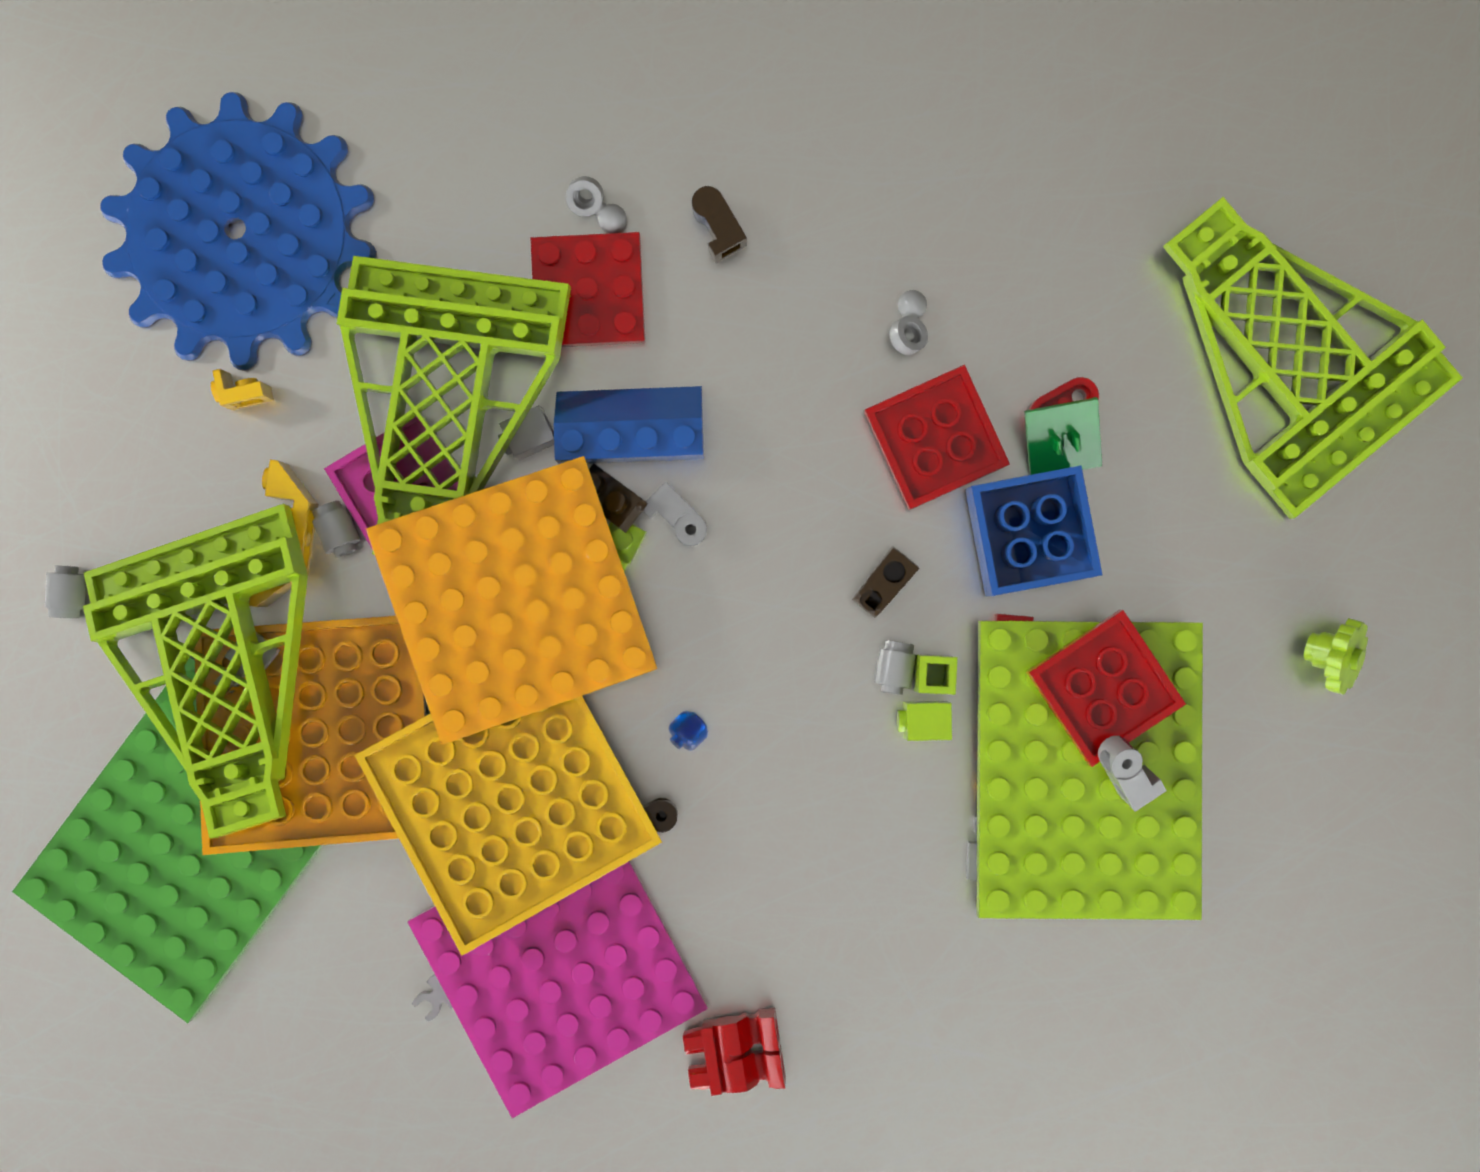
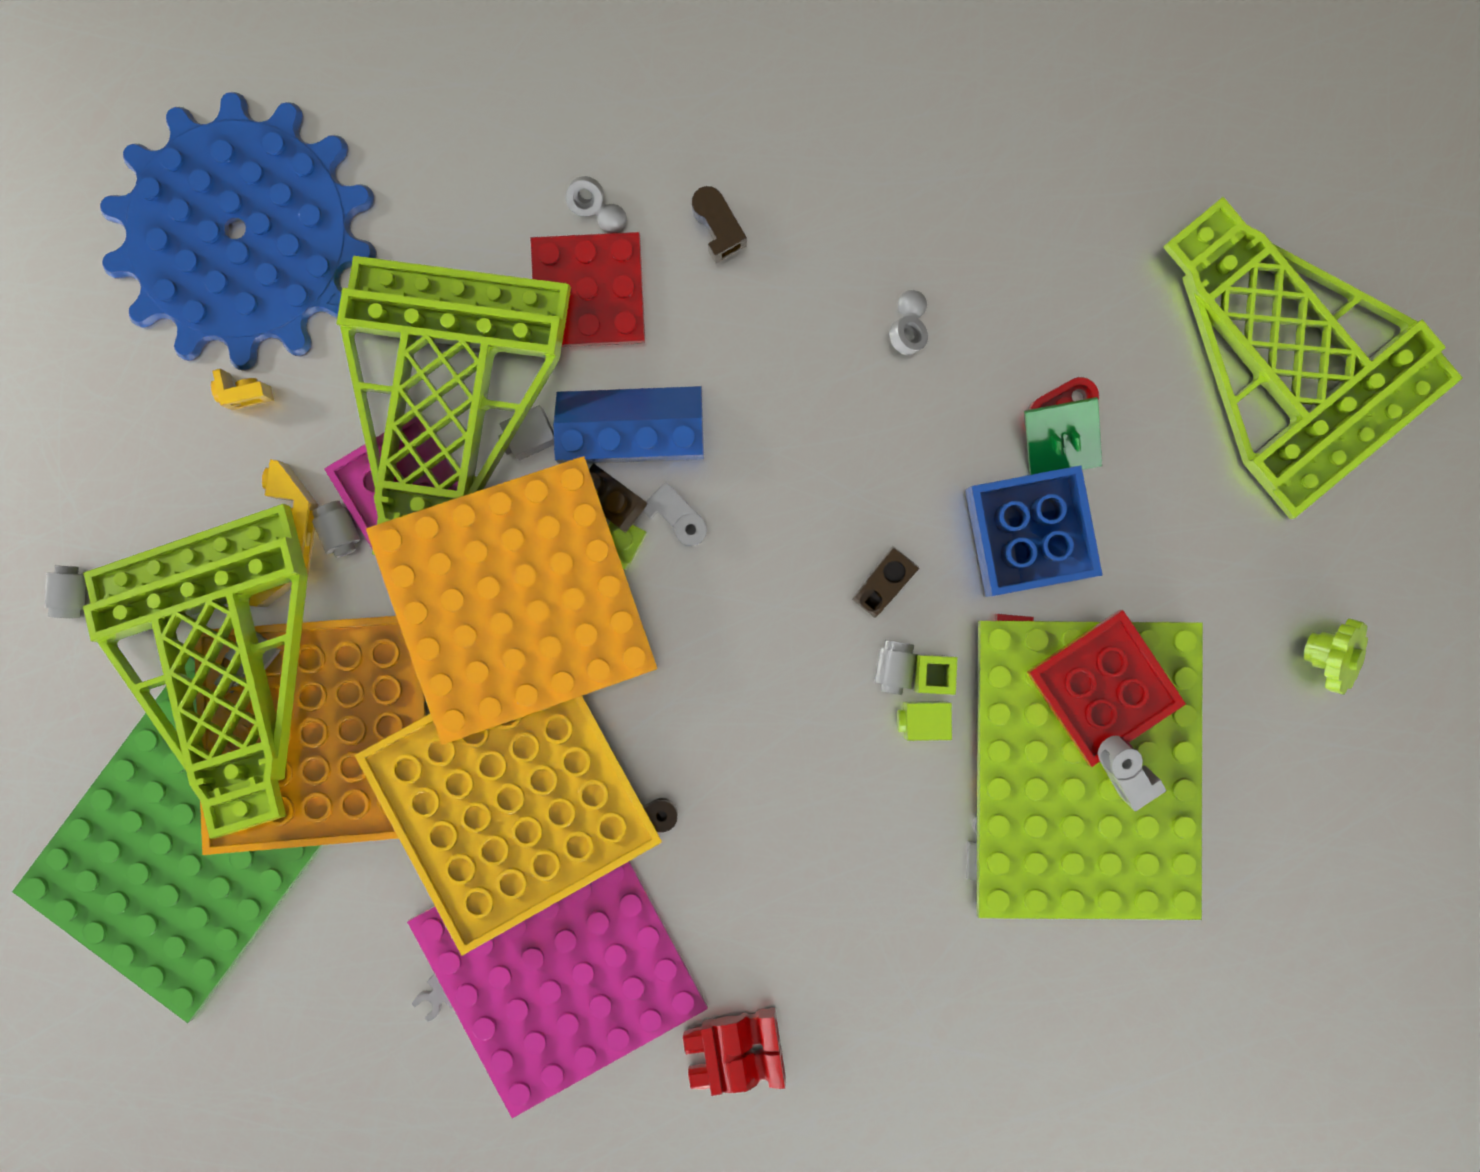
clear blue piece [668,711,708,751] -> none
red plate [864,364,1010,510] -> none

